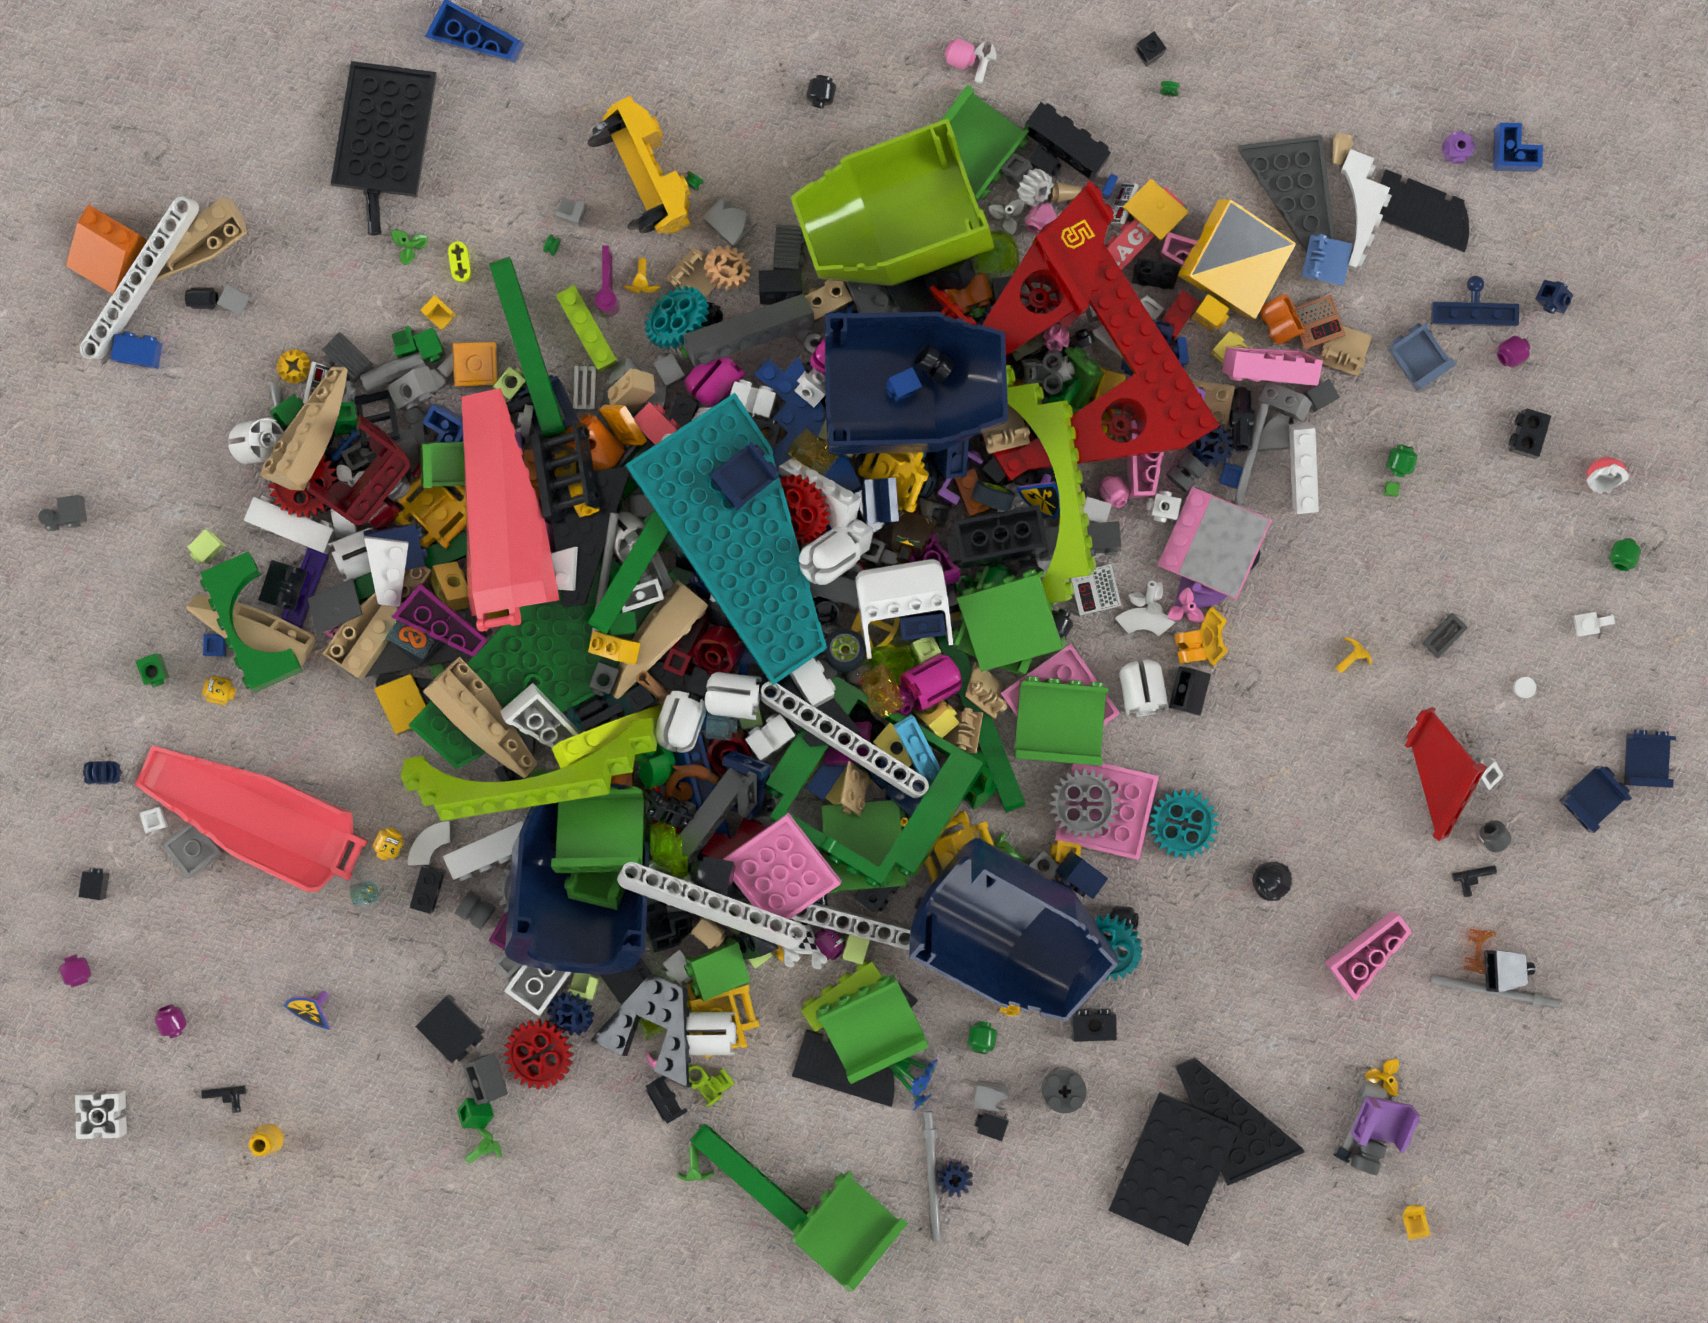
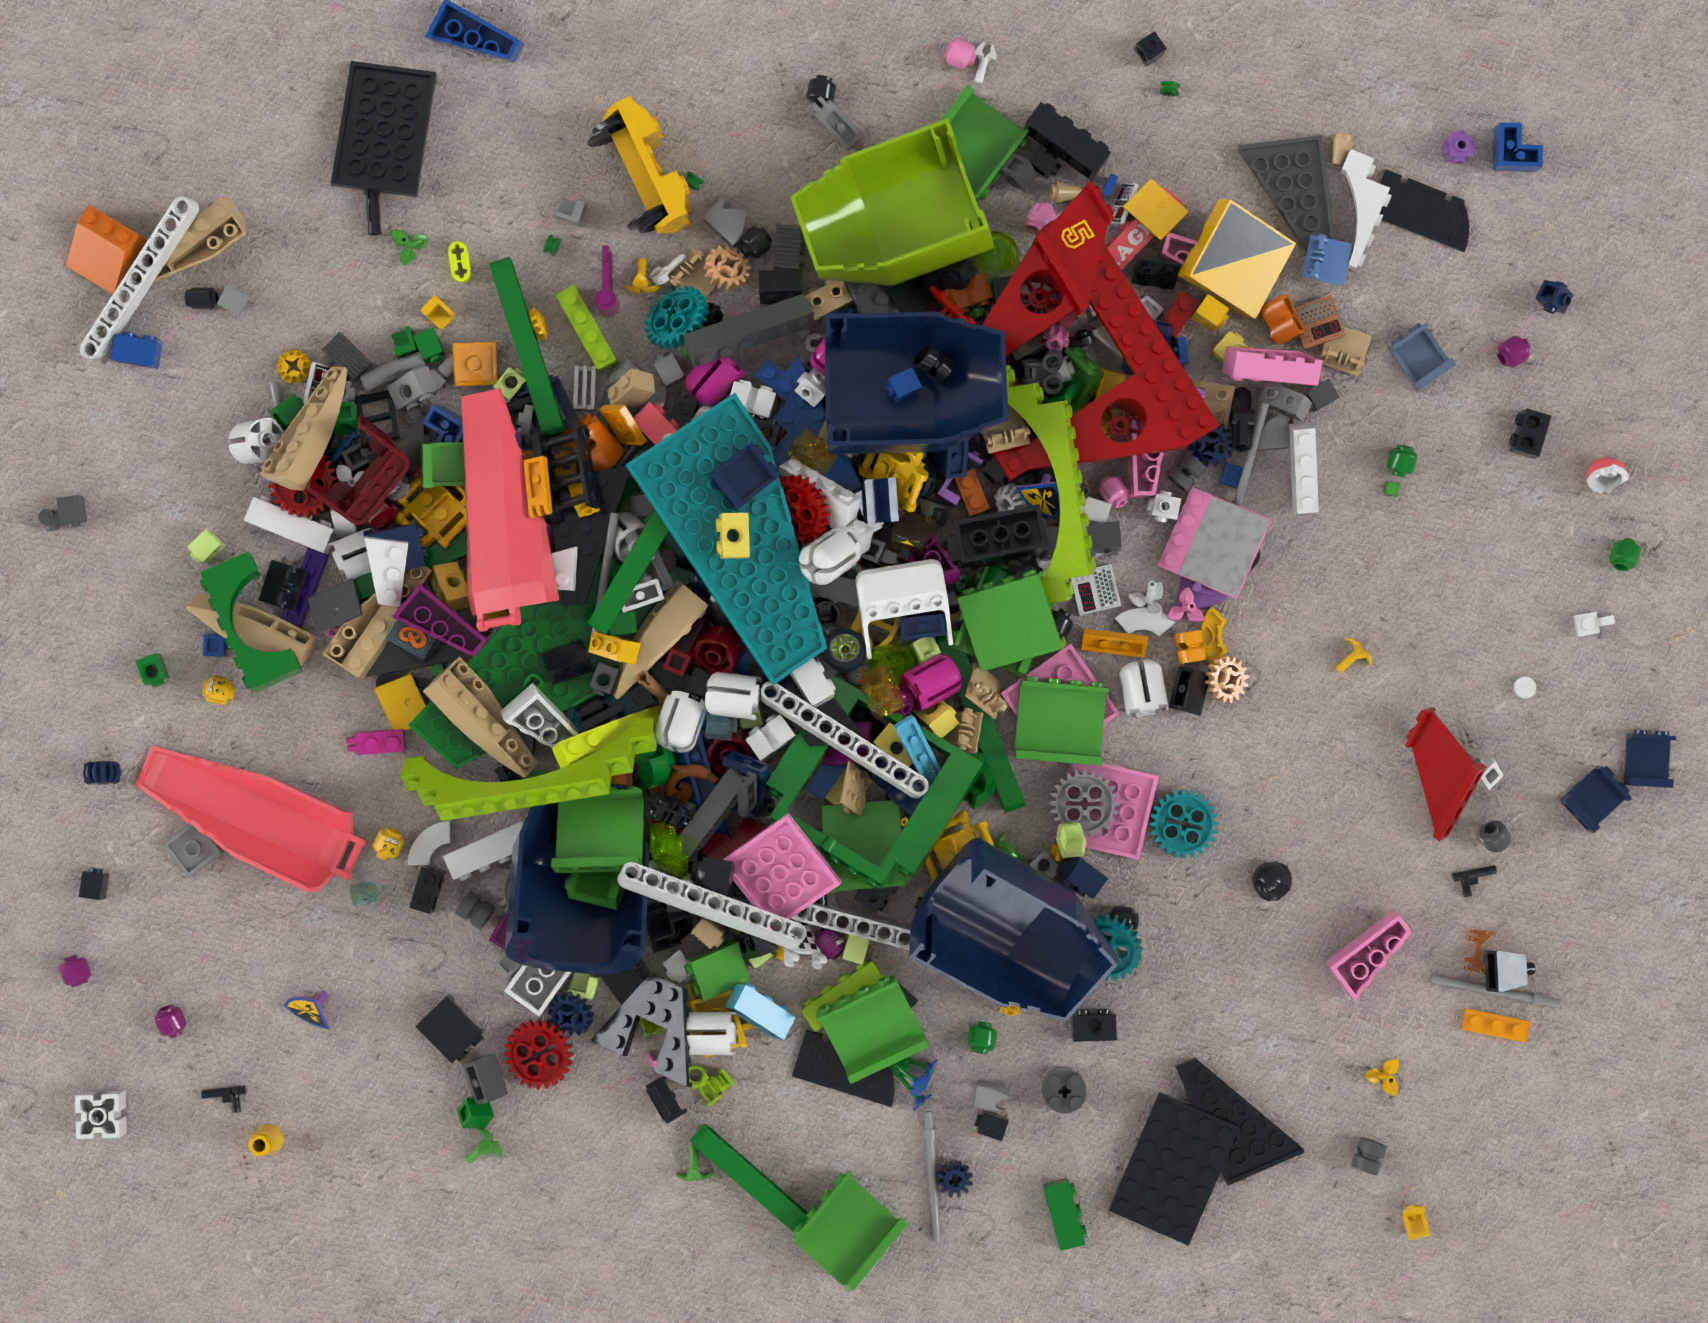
white tile [140,806,168,833] -> none
black wheel [971,480,1015,511] -> none
white plant [988,199,1025,235] -> none
white gear [1017,168,1054,207] -> none
light grey piece [1333,1080,1387,1163] -> none
medium lavender panel [1351,1096,1420,1153] -> none
dark grey tile [1421,613,1468,658] -> none
dark blue plate [1431,276,1519,326] -> none
none -> dark pink hinge [346,728,406,755]
none -> light orange hinge [524,456,552,519]
none -> yellow gear [529,307,549,341]
none -> black panel [542,640,594,685]
none -> white bar [650,253,687,286]
none -> light yellow brick [716,513,750,559]
none -> brick [724,983,795,1040]
none -> black head [739,227,772,259]
none -> light grey hinge [811,96,863,150]
none -> green brick [1042,1178,1088,1251]
none -> yellowish green panel [1056,823,1087,858]
none -> light orange plate [1081,628,1148,658]
none -> light nougat gear [1205,656,1249,703]
none -> light orange plate [1461,1008,1530,1043]

